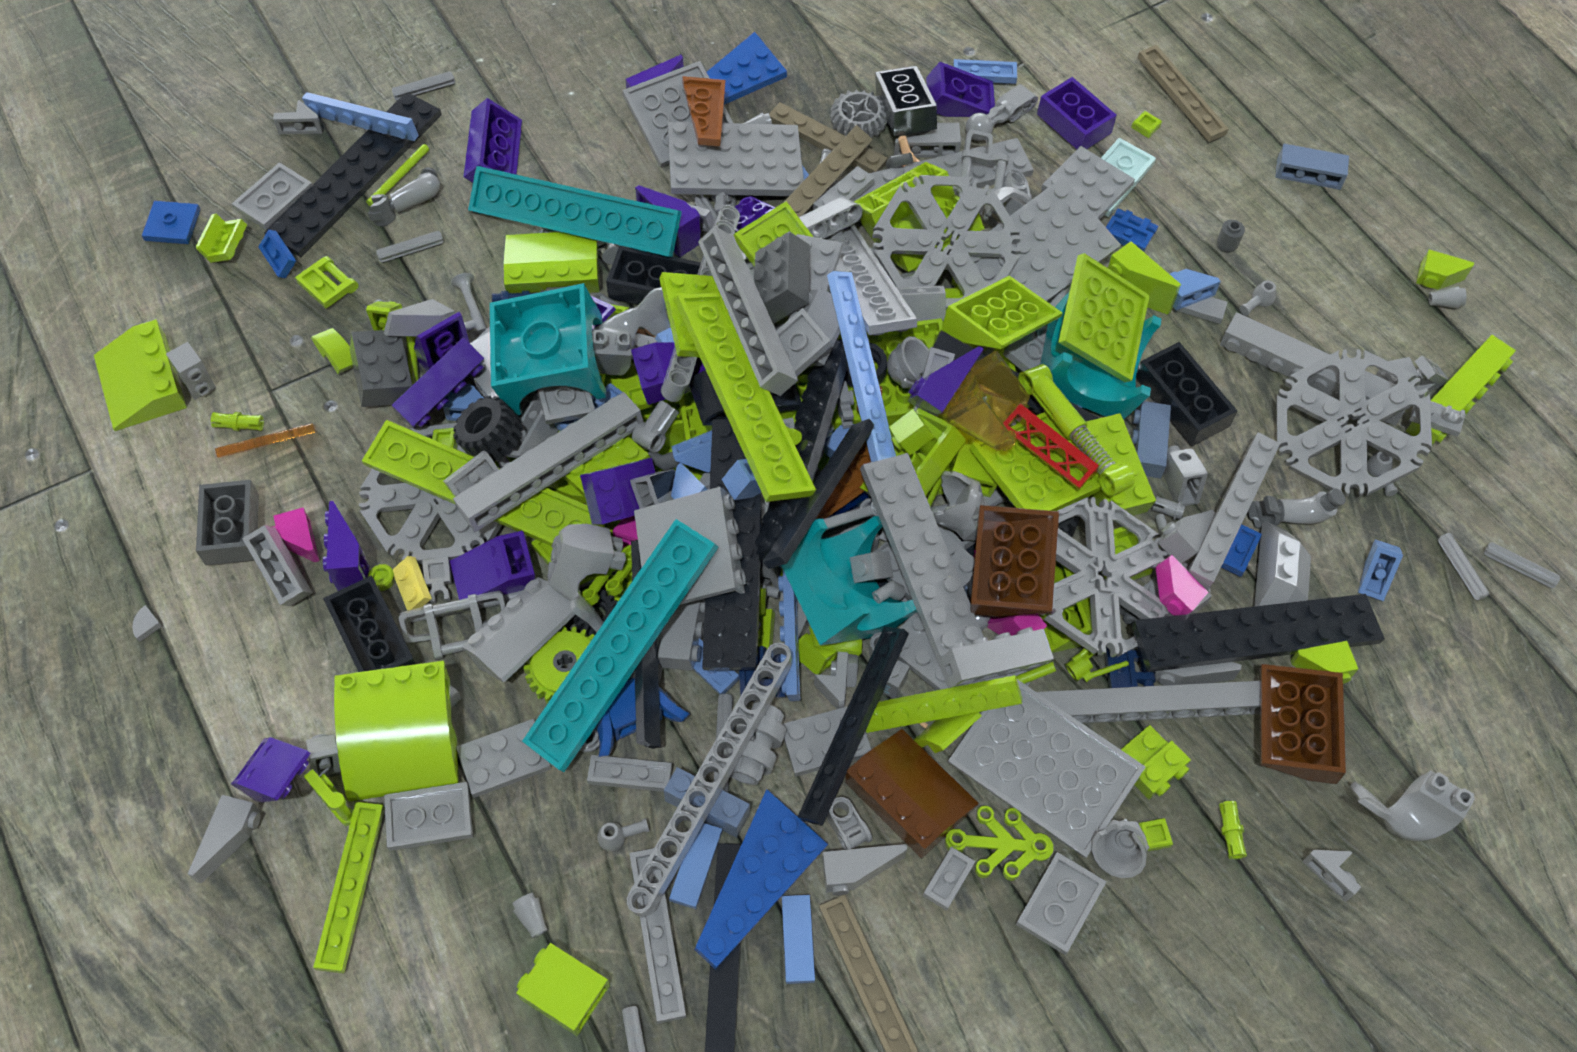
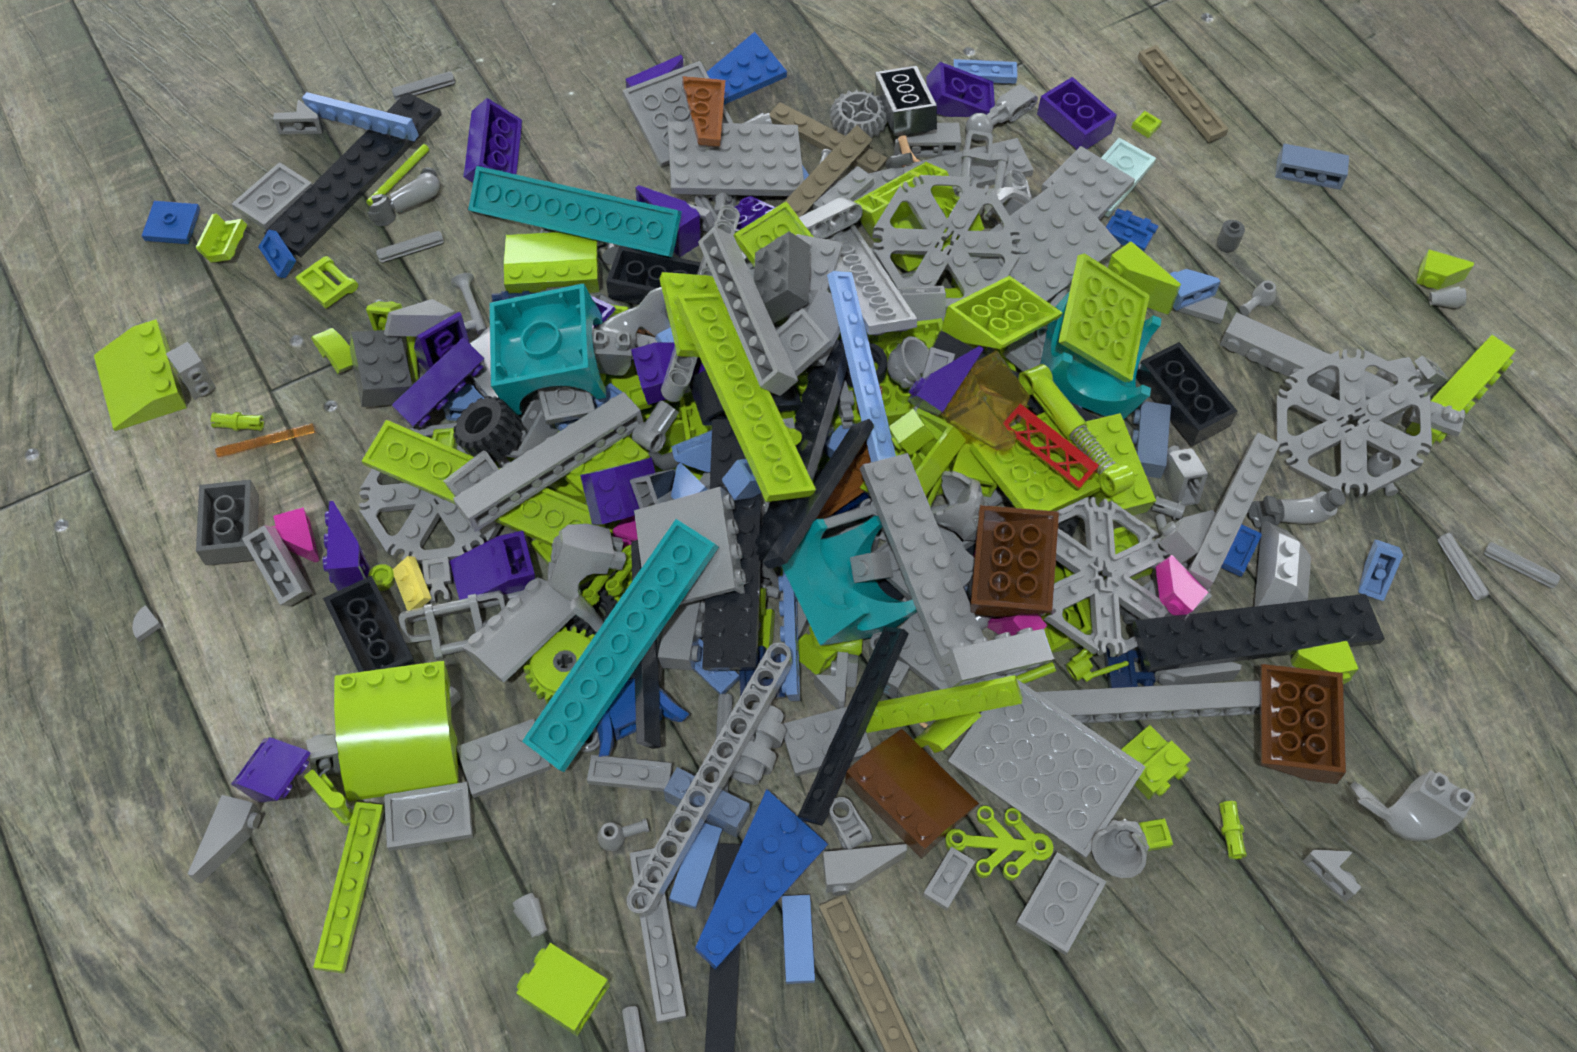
light grey arm [872,581,905,603] -> none

